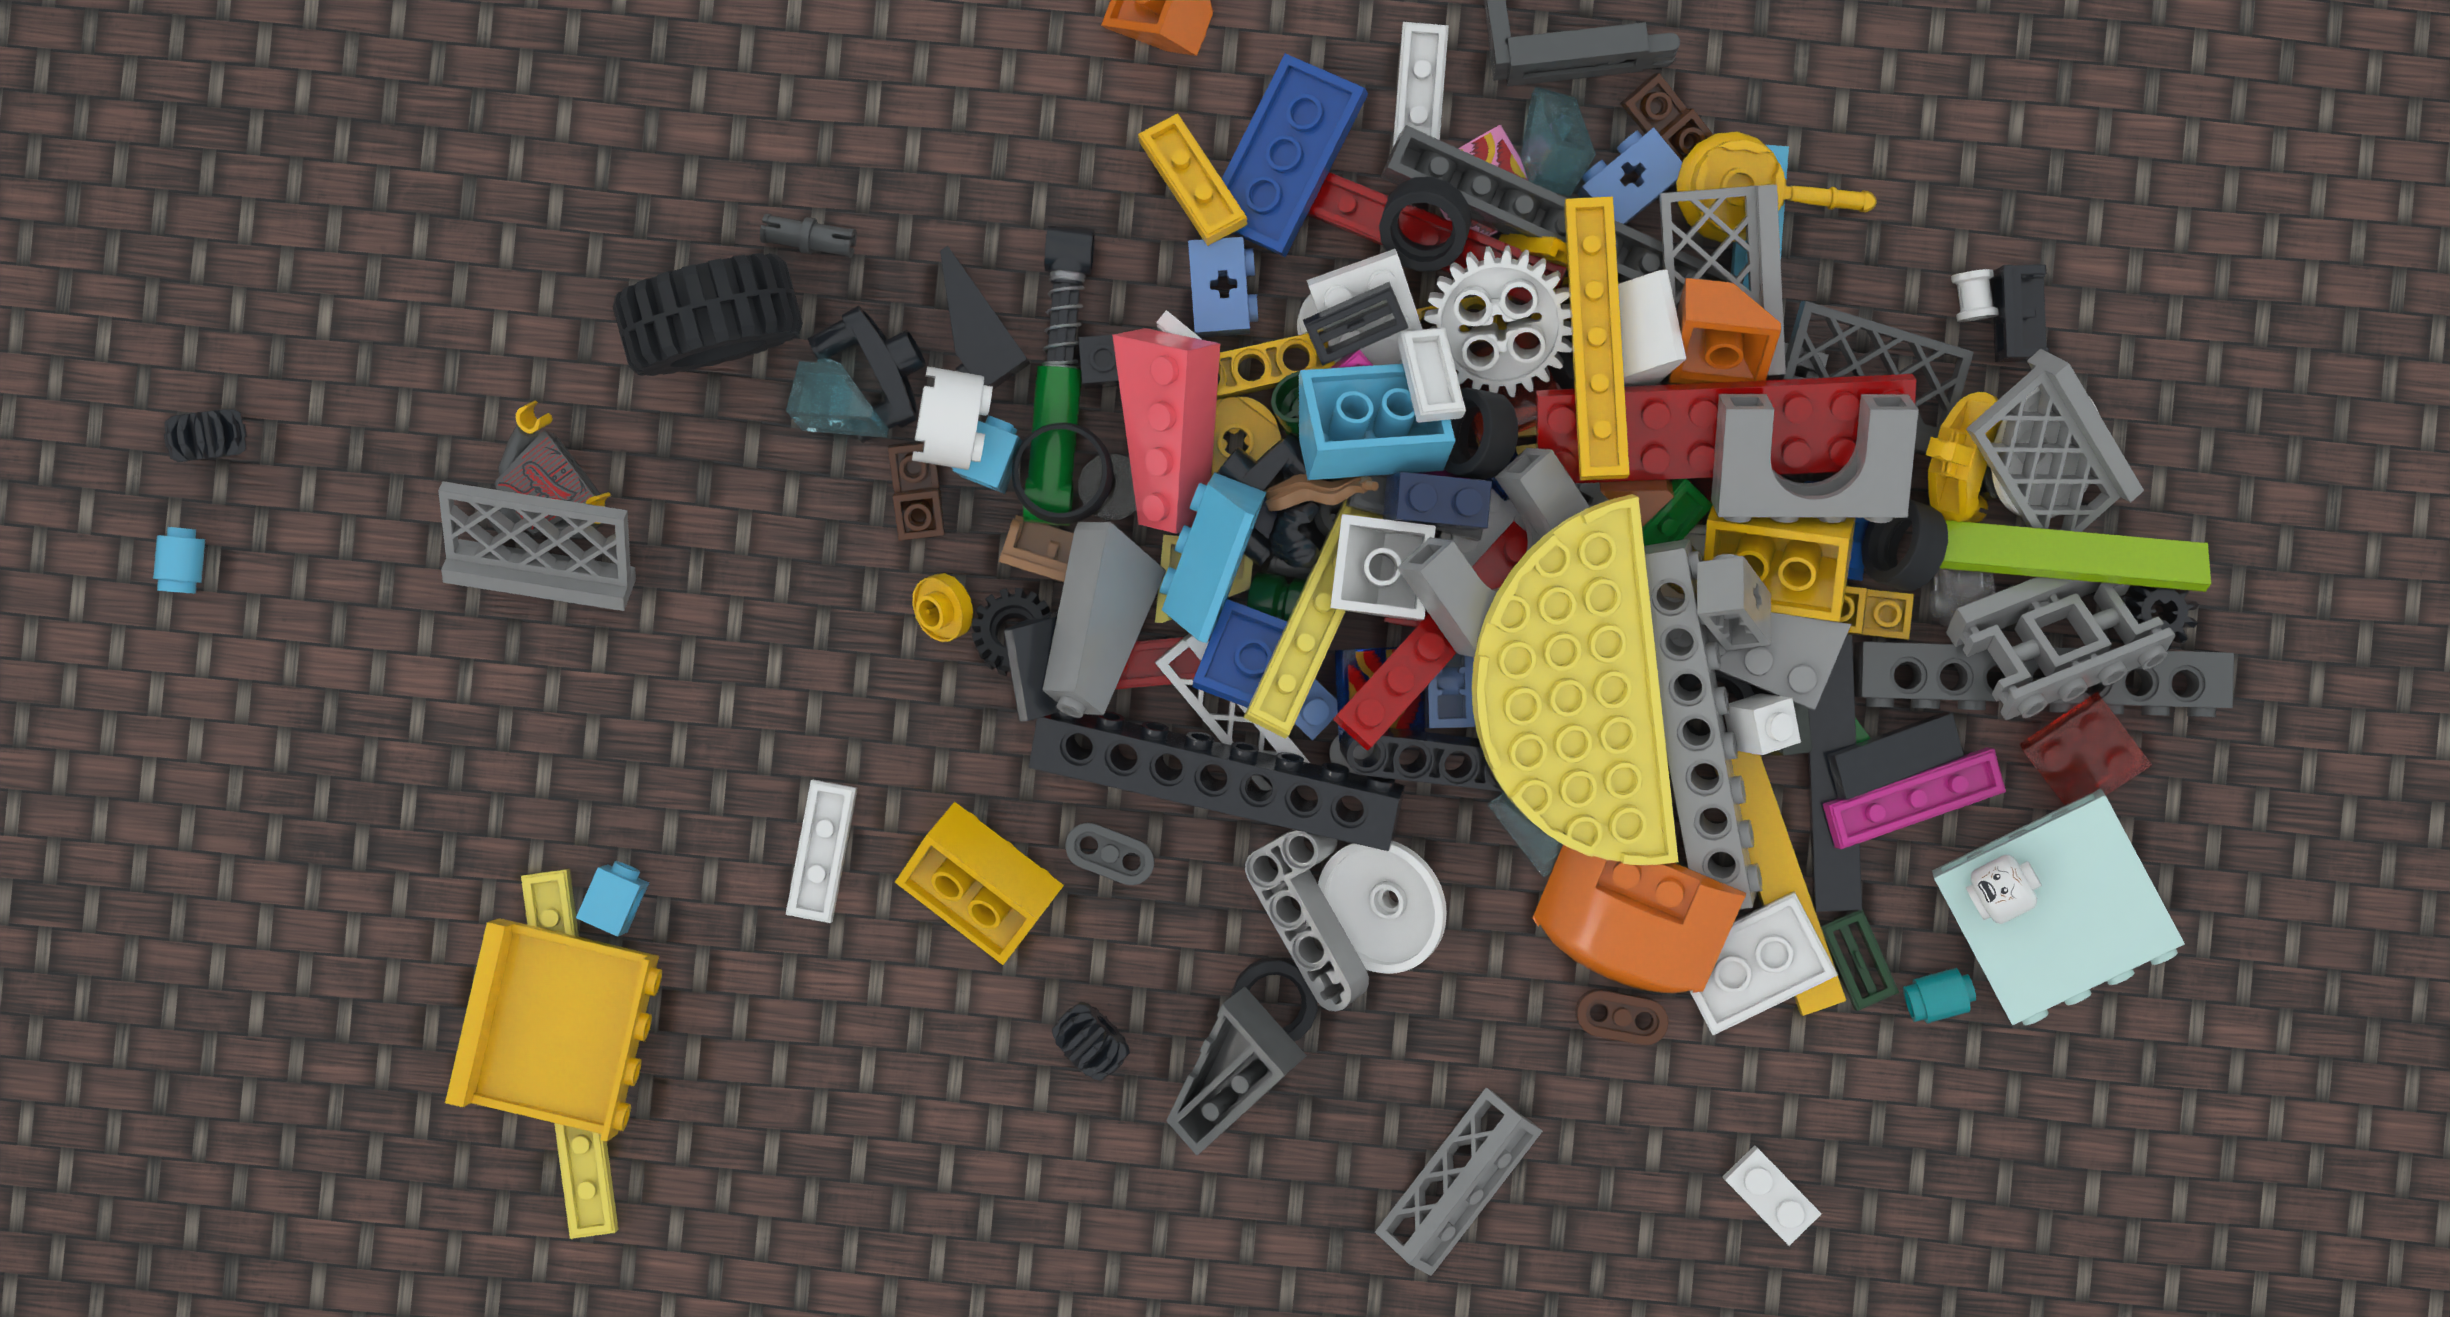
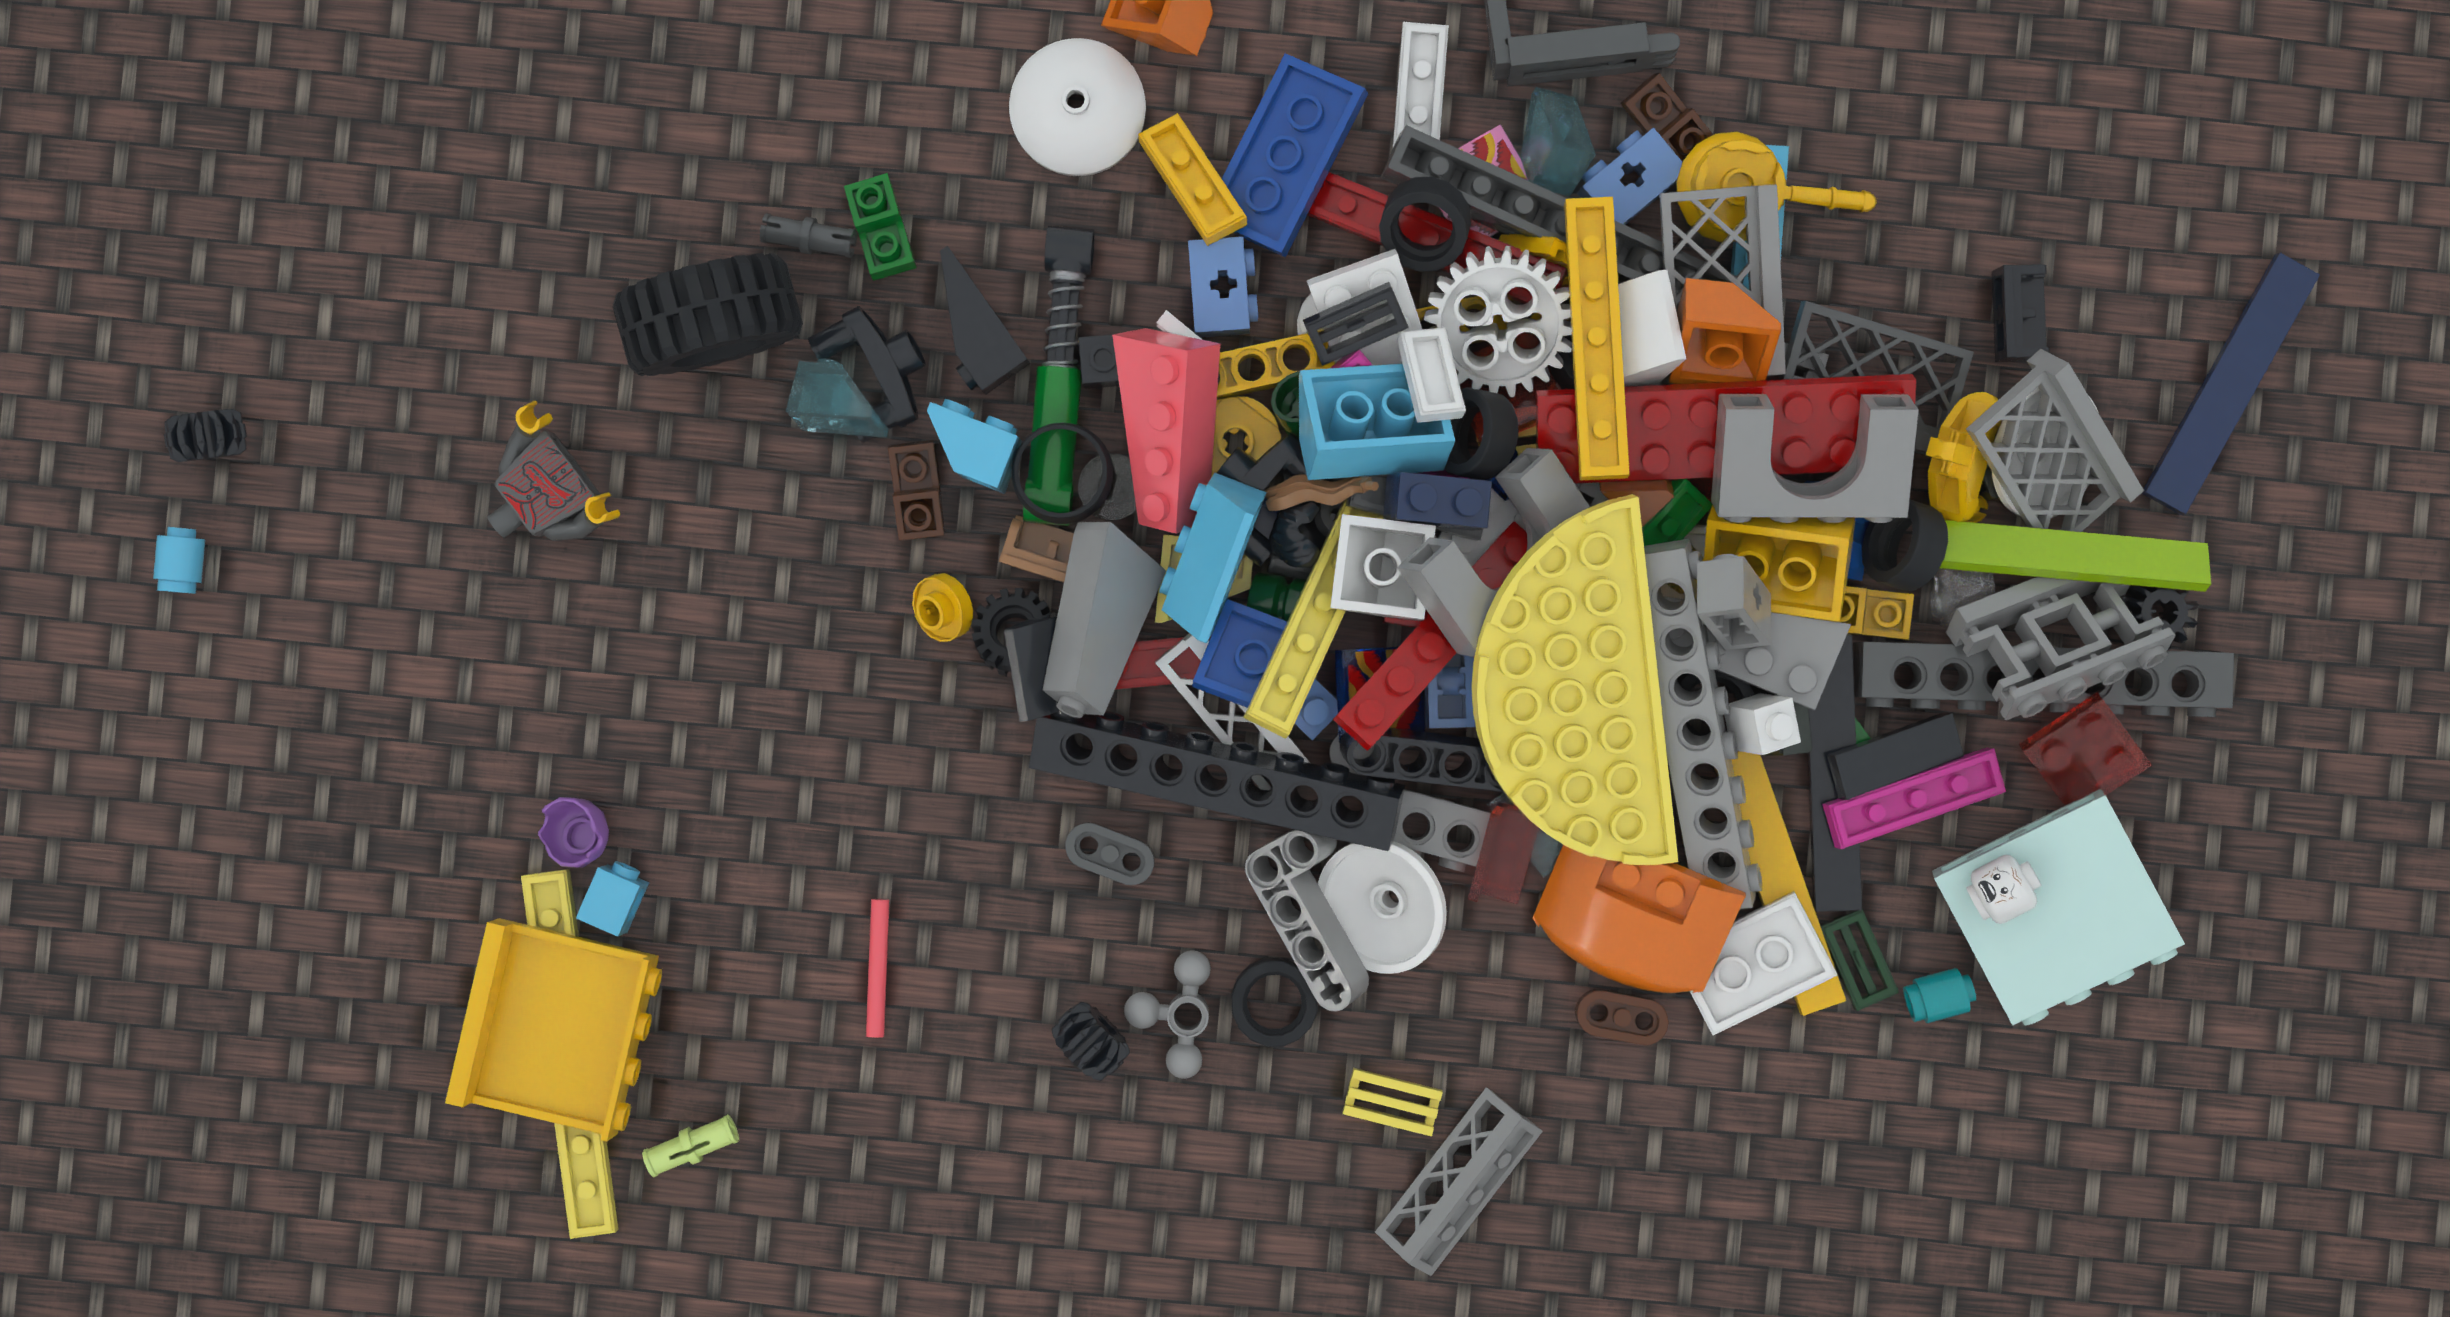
light grey fence [438,481,636,611] -> none
white tile [786,779,858,923] -> none
yellow slope [895,802,1064,965] -> none
white brick [912,366,993,470] -> none
dark grey wedge [1166,986,1307,1156] -> none
white plate [1722,1145,1821,1246] -> none
white bush [1951,269,1999,322] -> none
none -> medium lavender hair [538,797,609,868]
none -> yellowish green pin [642,1114,739,1177]
none -> green slope [844,173,917,281]
none -> coral bar [866,899,889,1038]
none -> white dish [1009,38,1146,176]
none -> light grey piece [1124,950,1211,1079]
none -> light yellow tile [1342,1068,1443,1137]
none -> light grey brick [1393,789,1492,872]
none -> clear red panel [1468,802,1539,904]
none -> dark blue tile [2142,253,2320,515]

